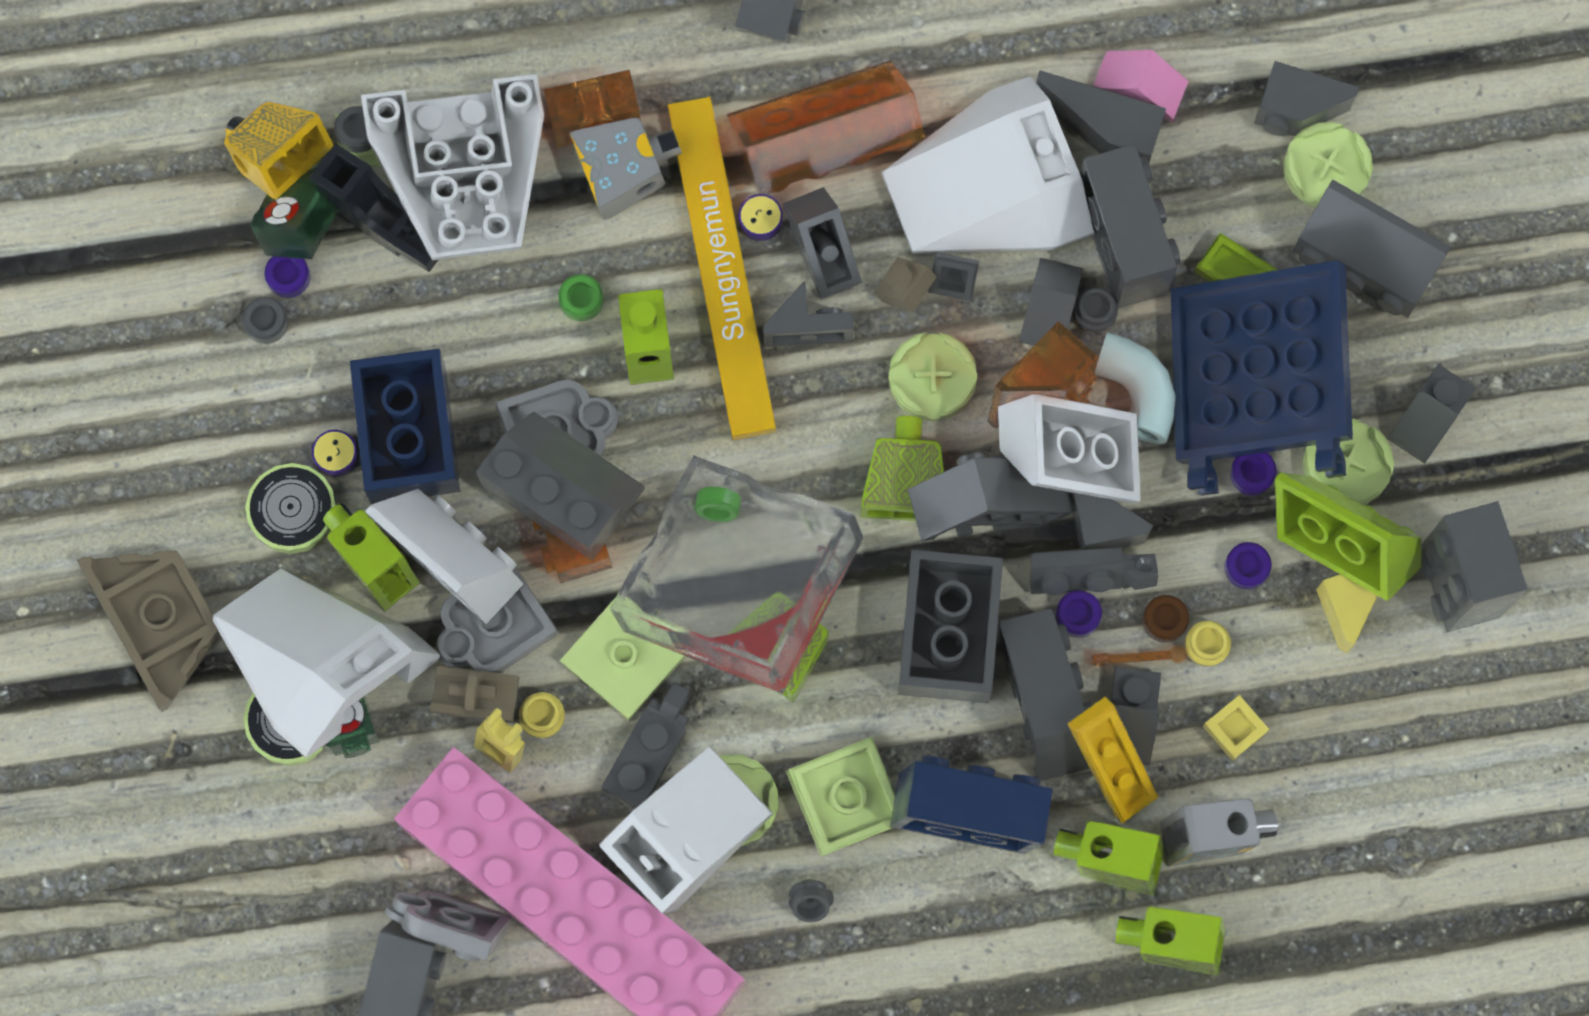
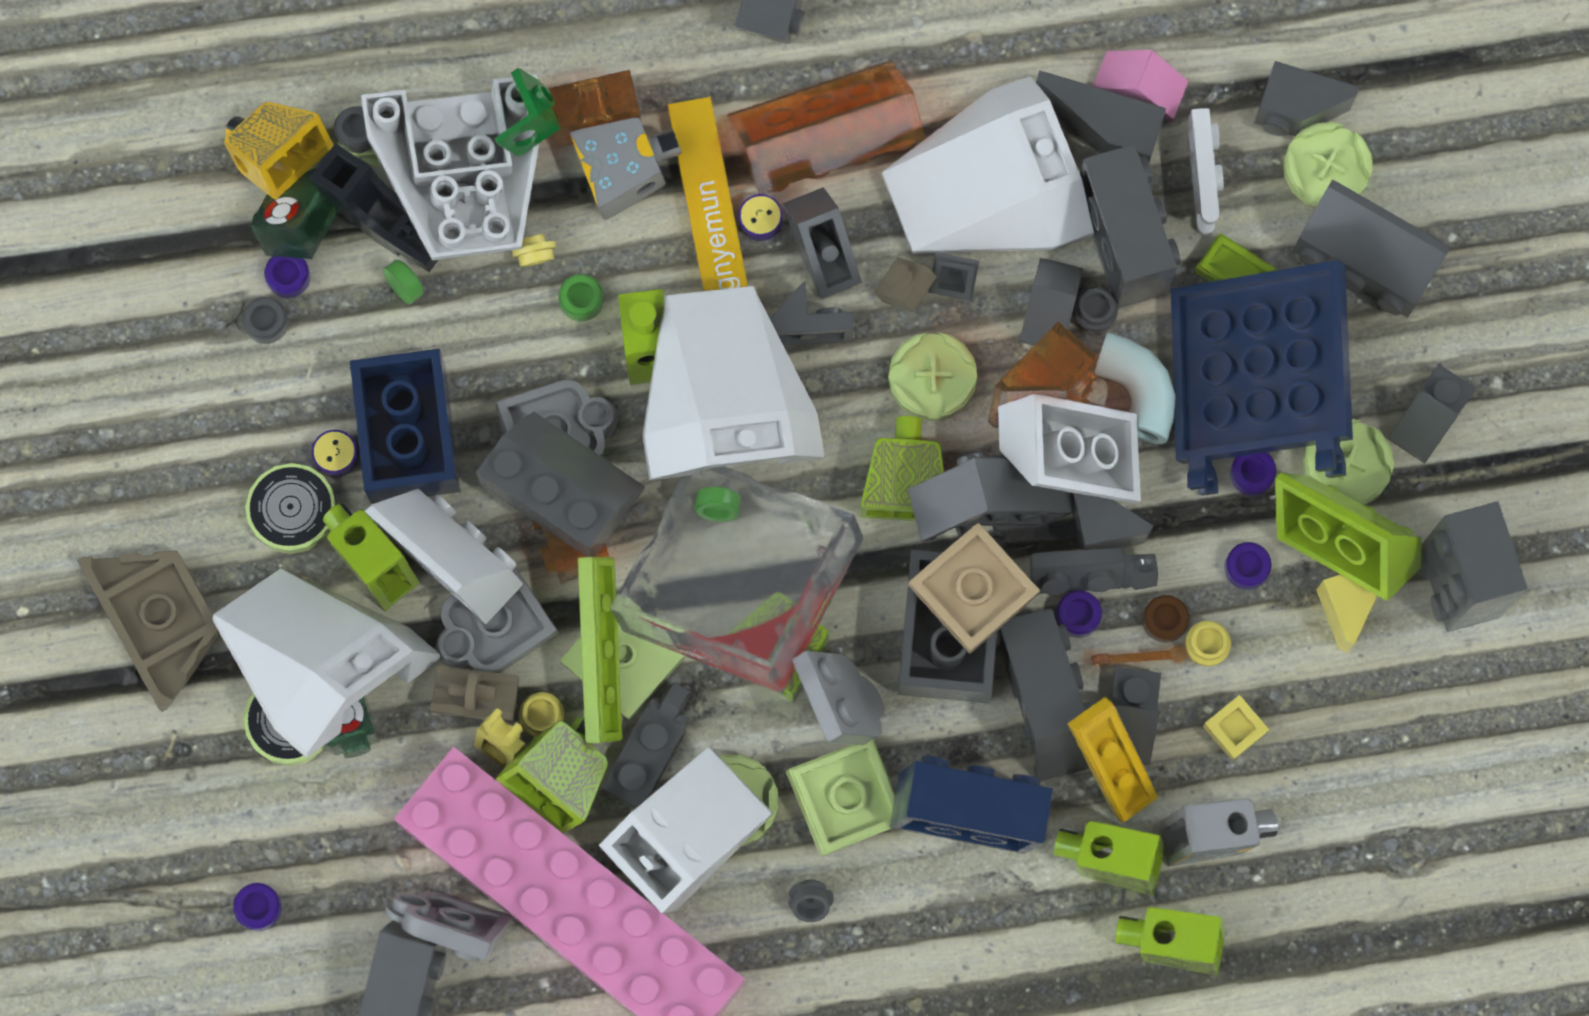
none -> dark purple tile [233,883,282,931]
none -> bright green tile [383,259,424,304]
none -> green bracket [495,68,561,156]
none -> lime torso [496,717,608,834]
none -> light yellow plate [512,234,556,267]
none -> lime tile [578,557,622,743]
none -> white wedge [642,286,825,480]
none -> light grey plate [792,651,884,745]
none -> tan plate [908,523,1040,654]
none -> white hinge [1187,108,1224,236]

